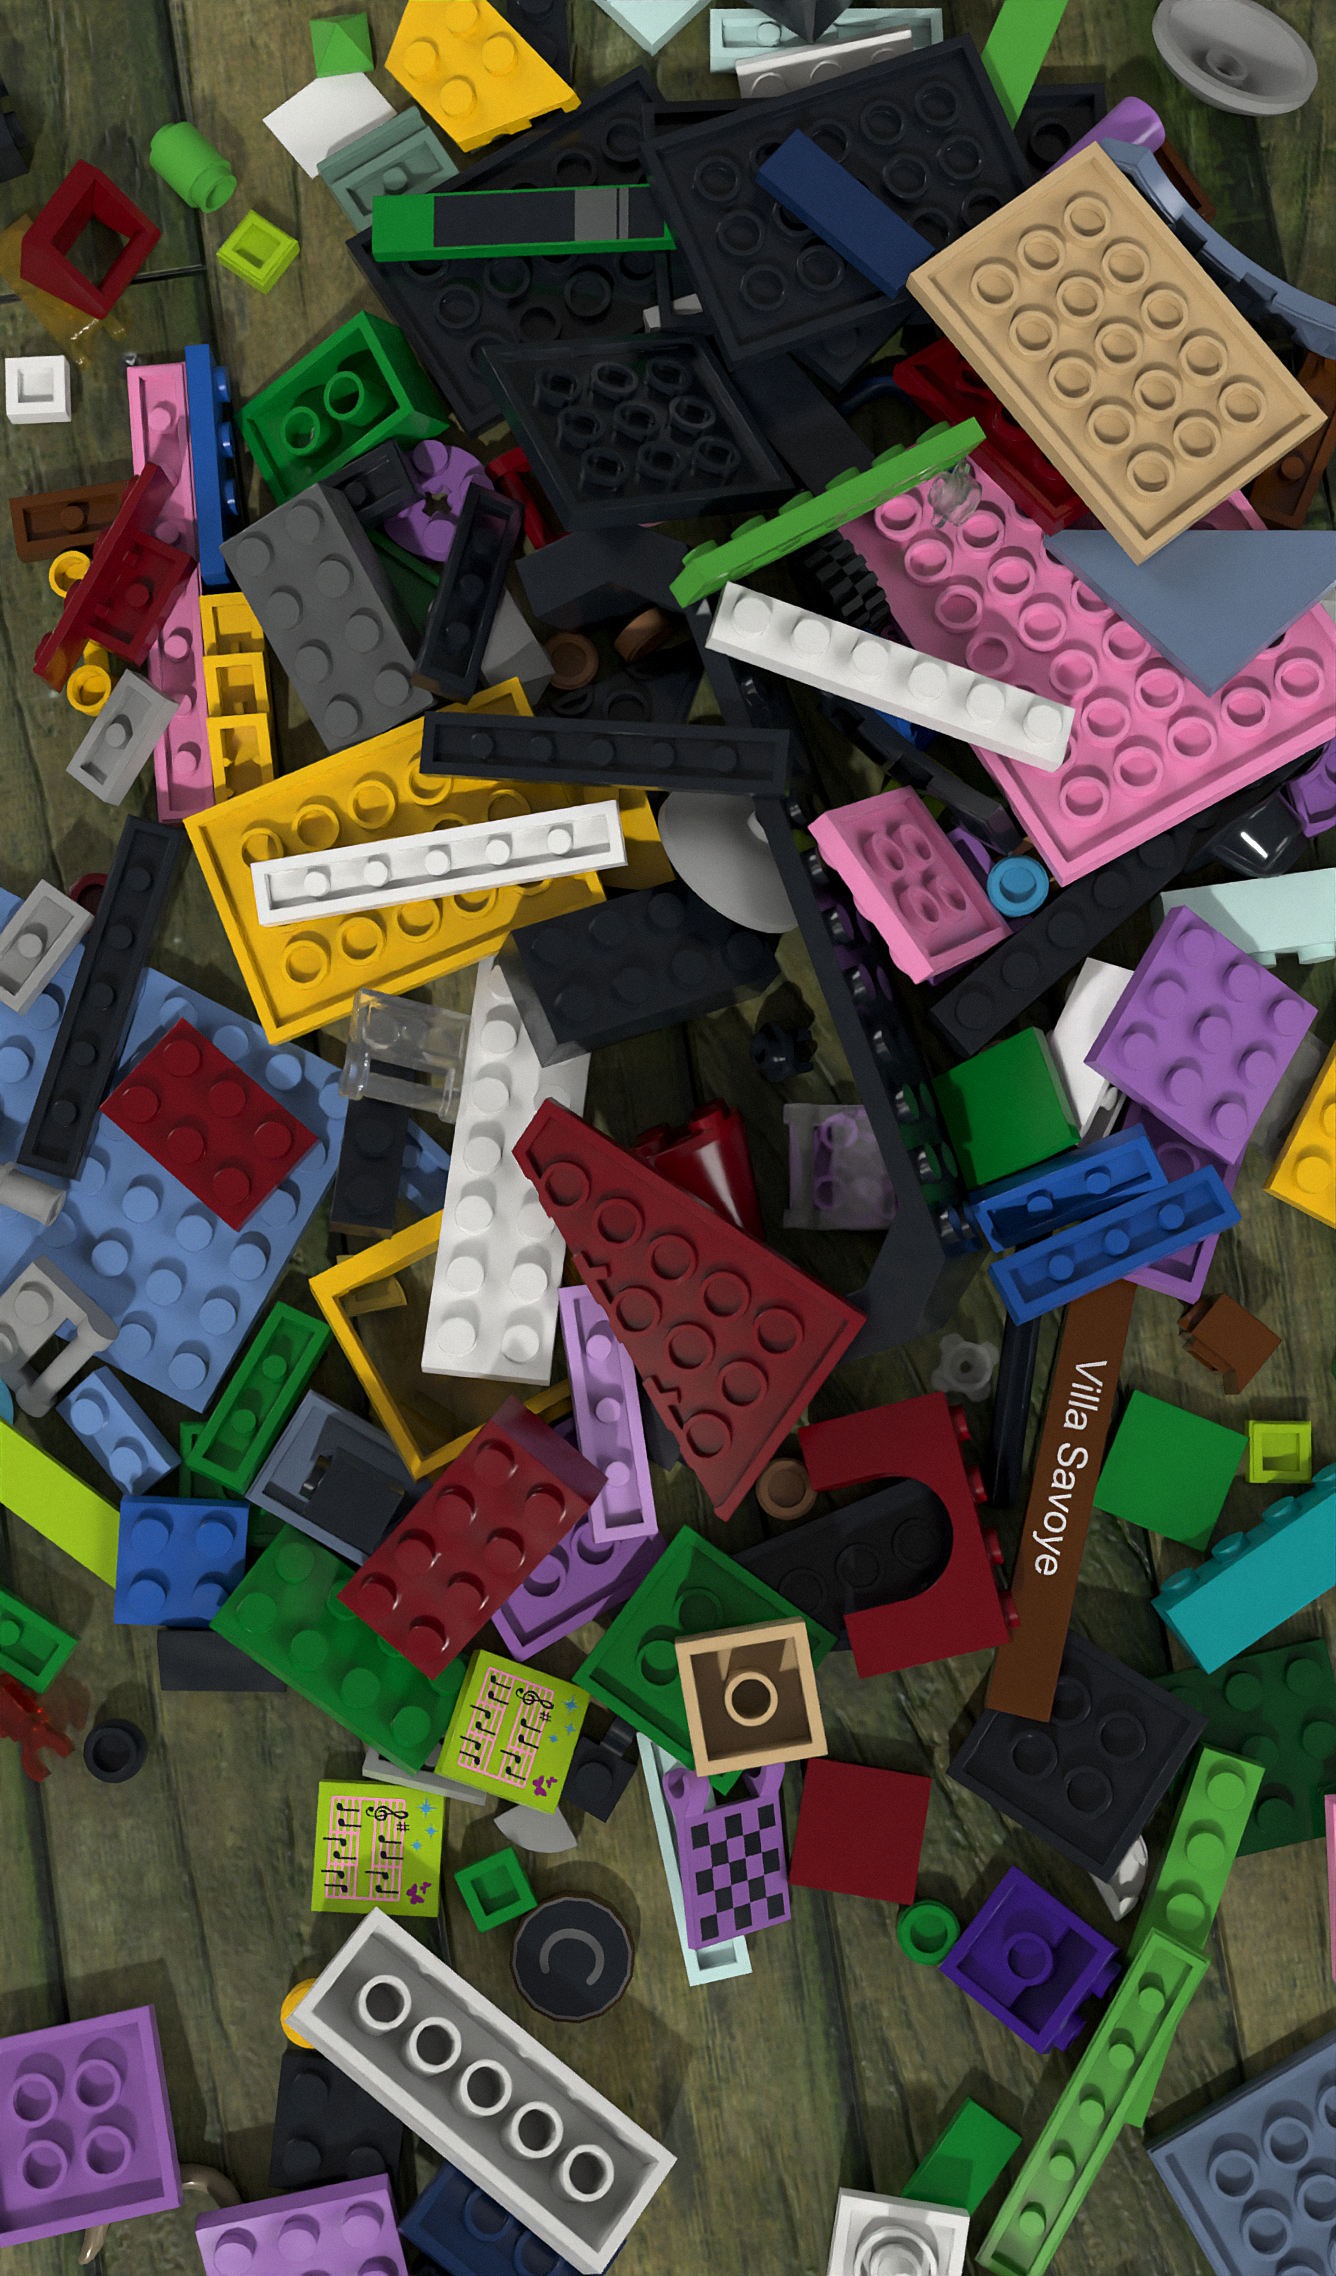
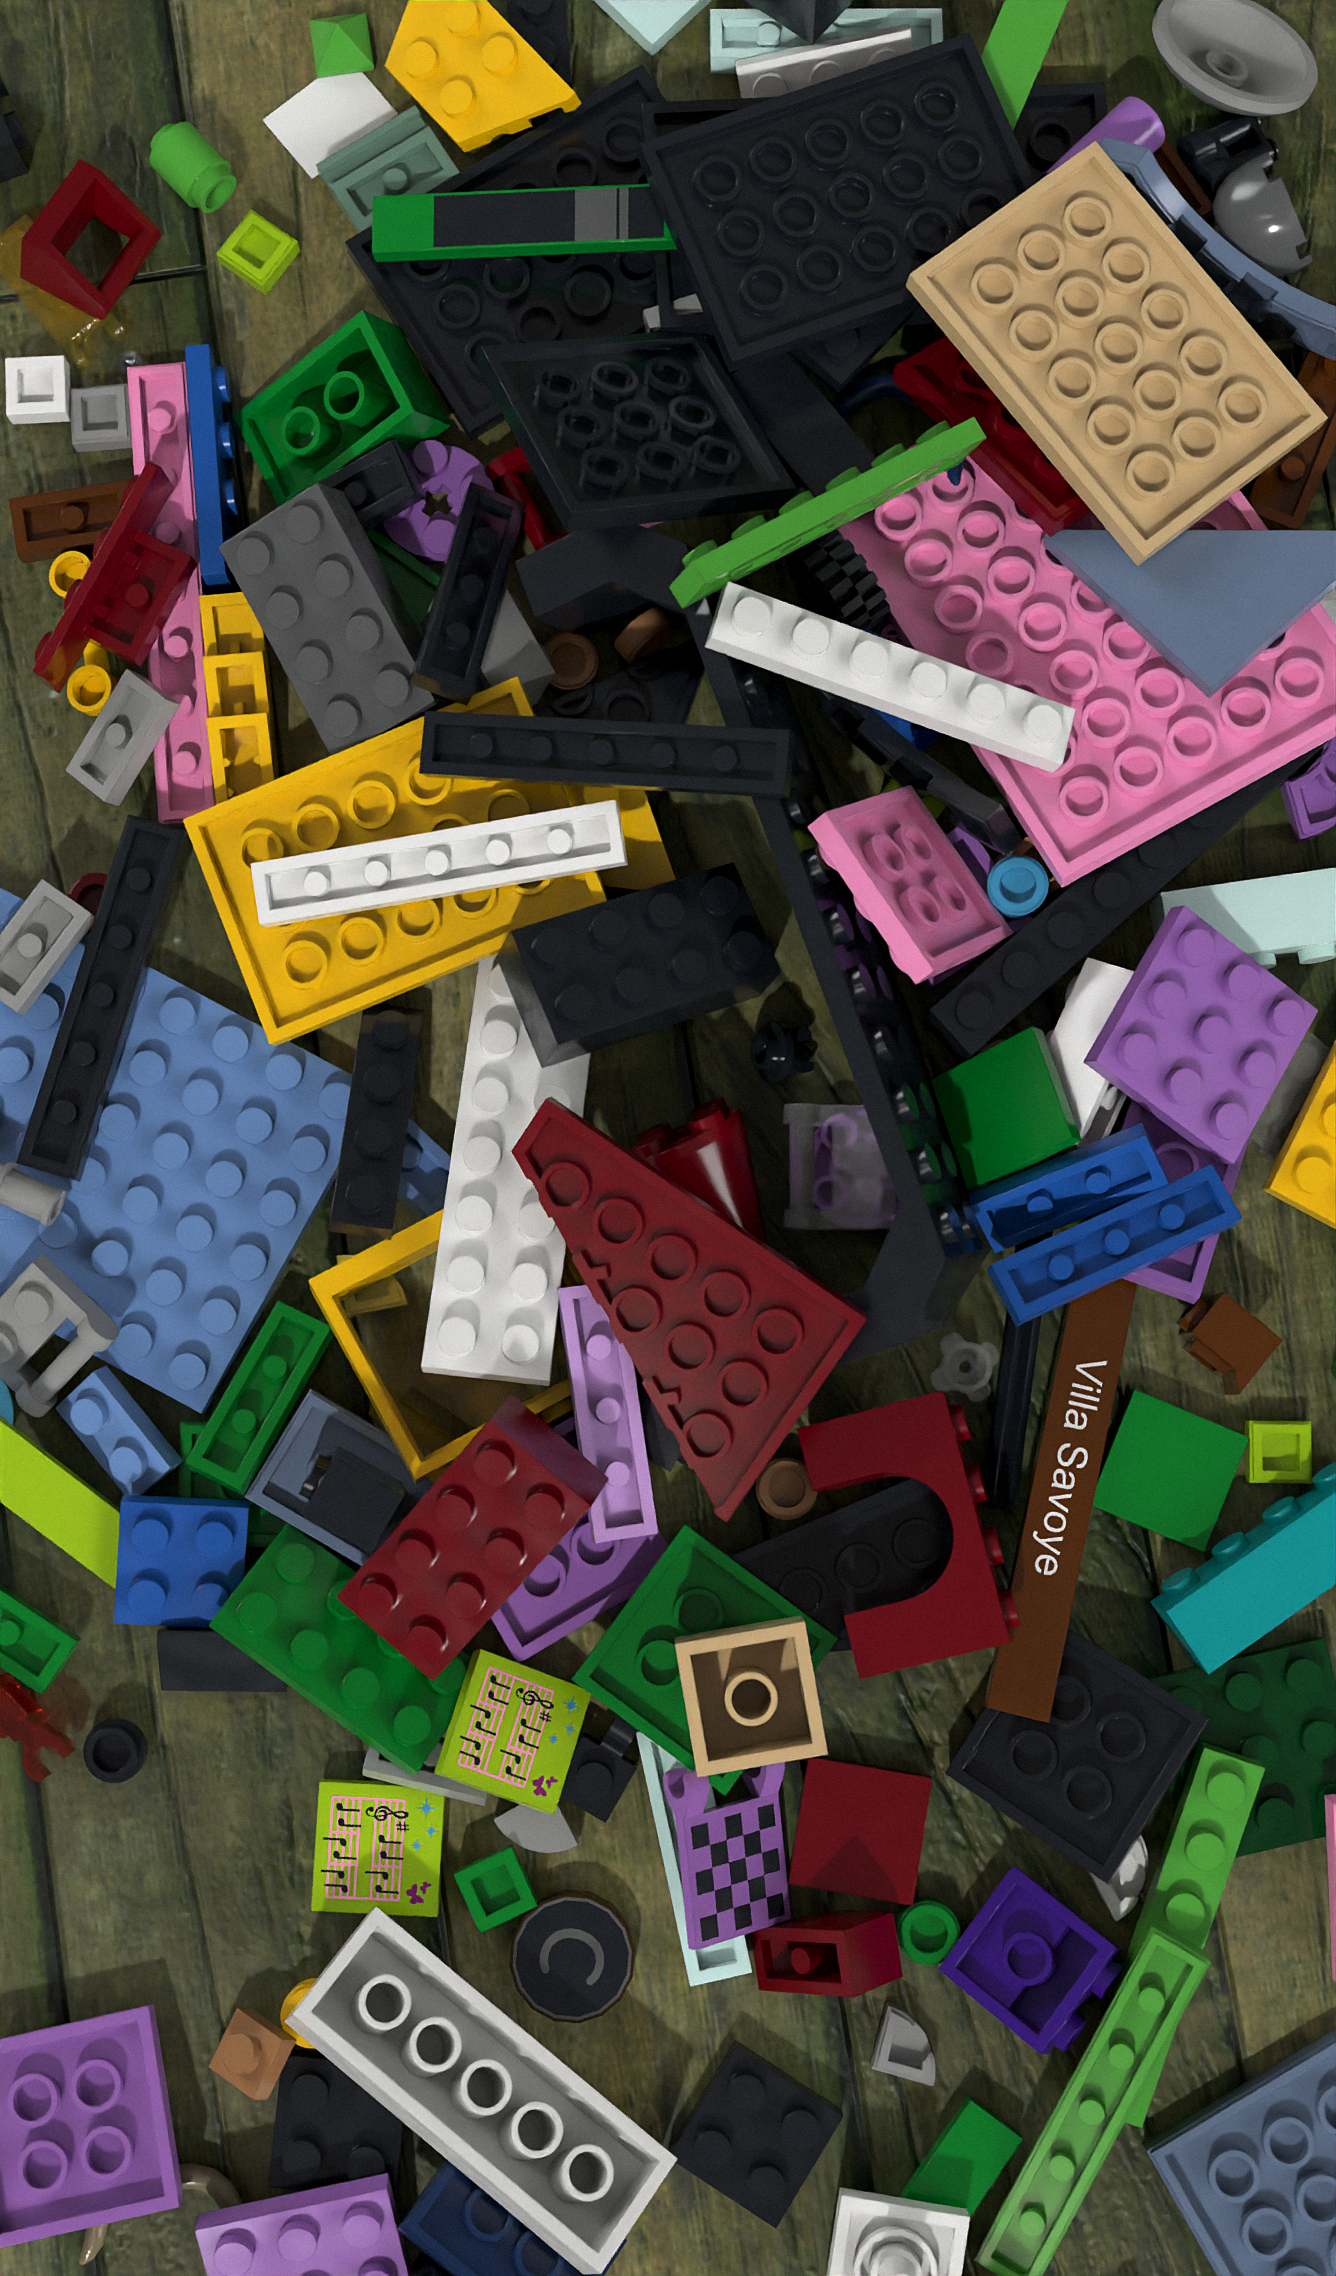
dark red plate [98,1017,321,1233] -> none
clear plate [338,987,476,1125] -> none
light grey dish [658,792,798,933] -> none
dark blue tile [755,128,936,300] -> none
clear plate [928,460,982,529] -> none
black piece [1183,781,1308,880] -> none
none -> light grey tile [69,383,132,452]
none -> medium nougat plate [209,2008,296,2100]
none -> black plate [668,2040,844,2229]
none -> dark red slope [750,1910,903,1997]
none -> light grey tile [870,2001,936,2086]
none -> black piece [1177,114,1279,200]
none -> dark grey cylinder [1212,151,1313,279]

